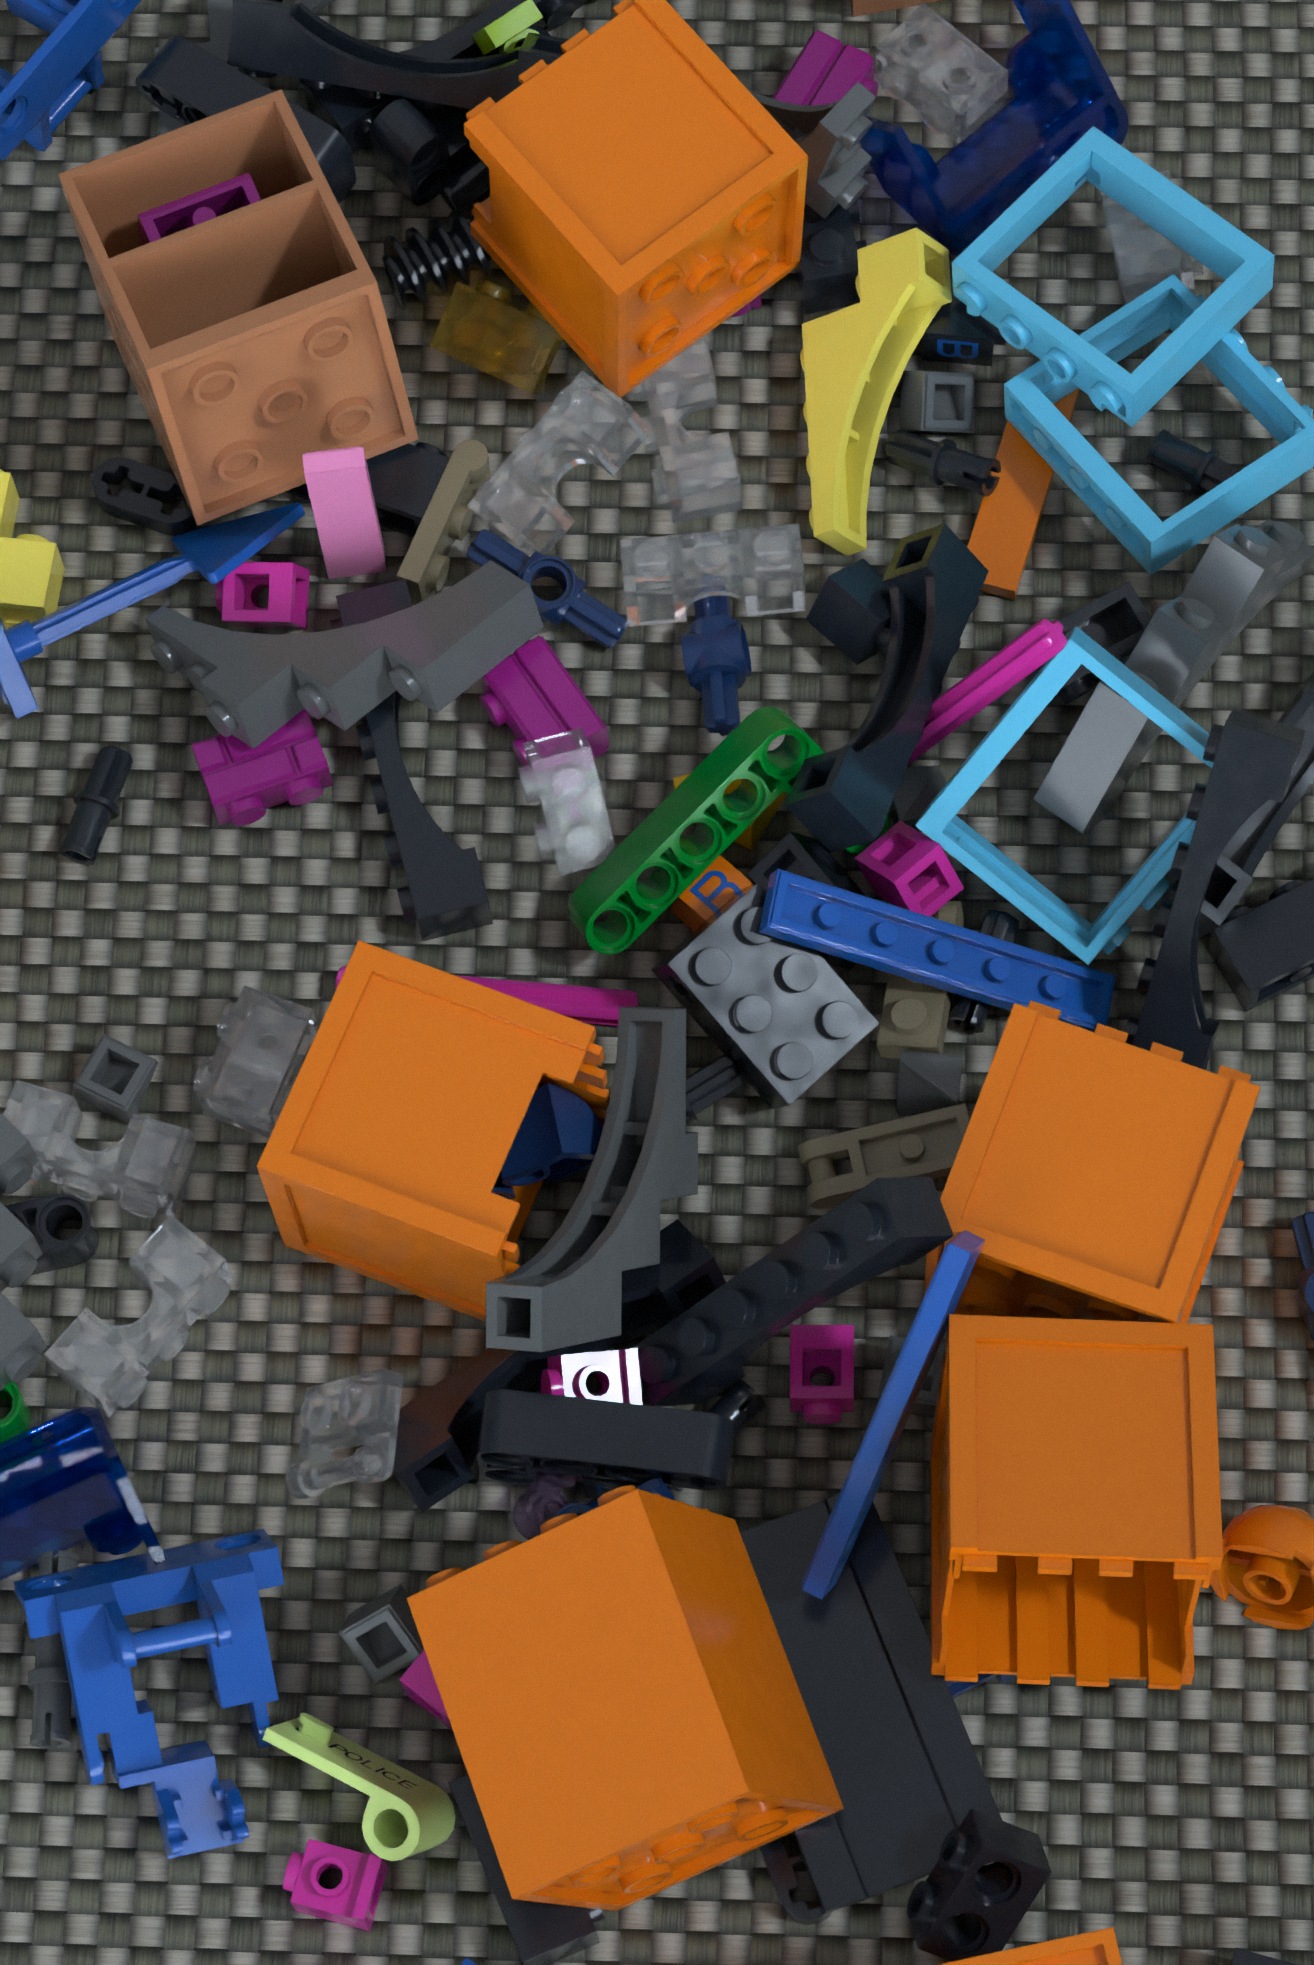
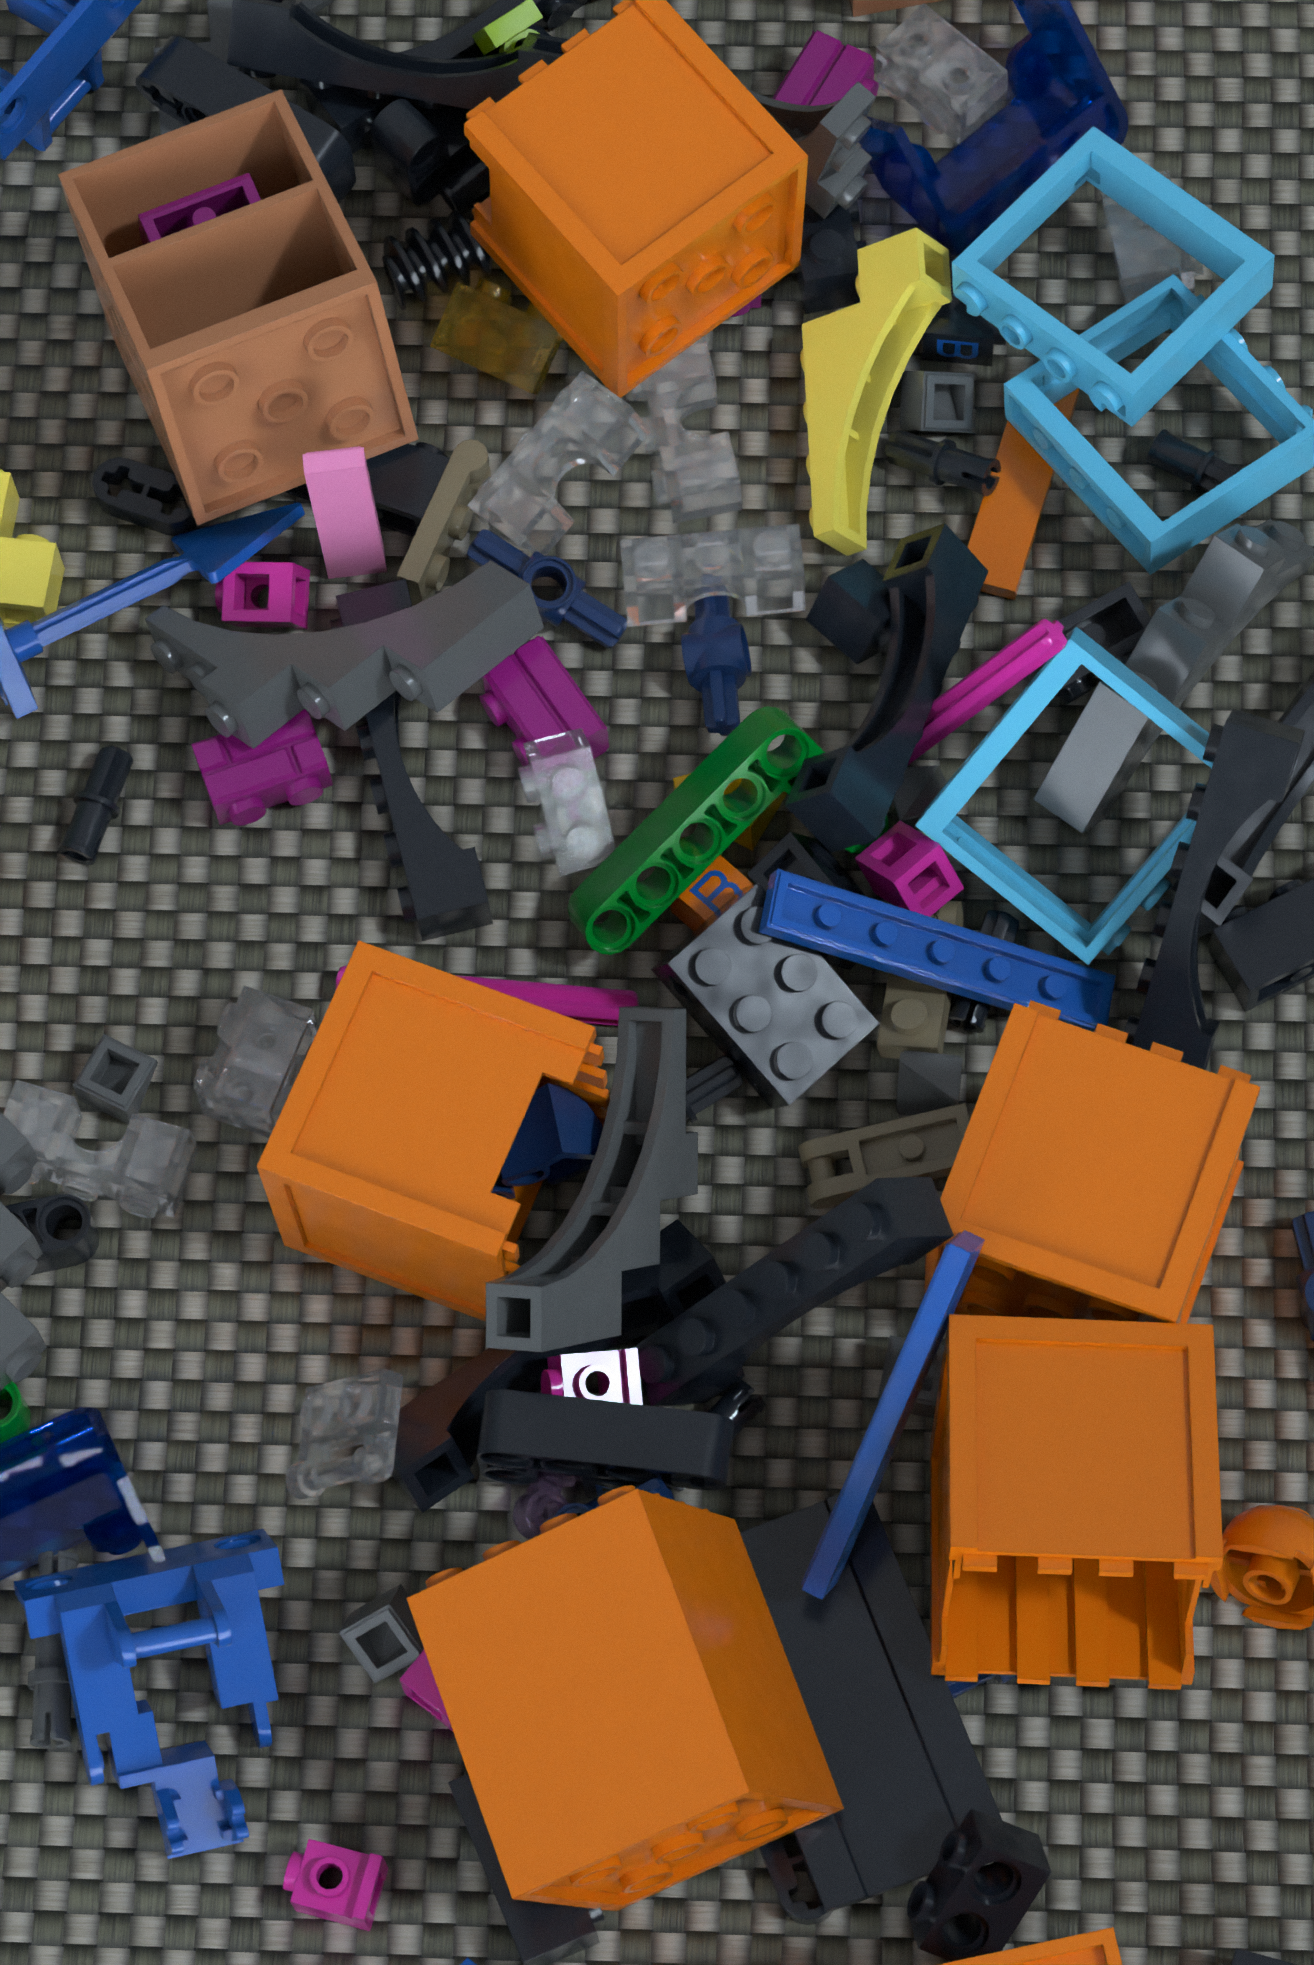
clear arch [44,1215,233,1418] -> none
yellowish green door [262,1713,456,1861] -> none
dark pink brick [790,1325,854,1424] -> none

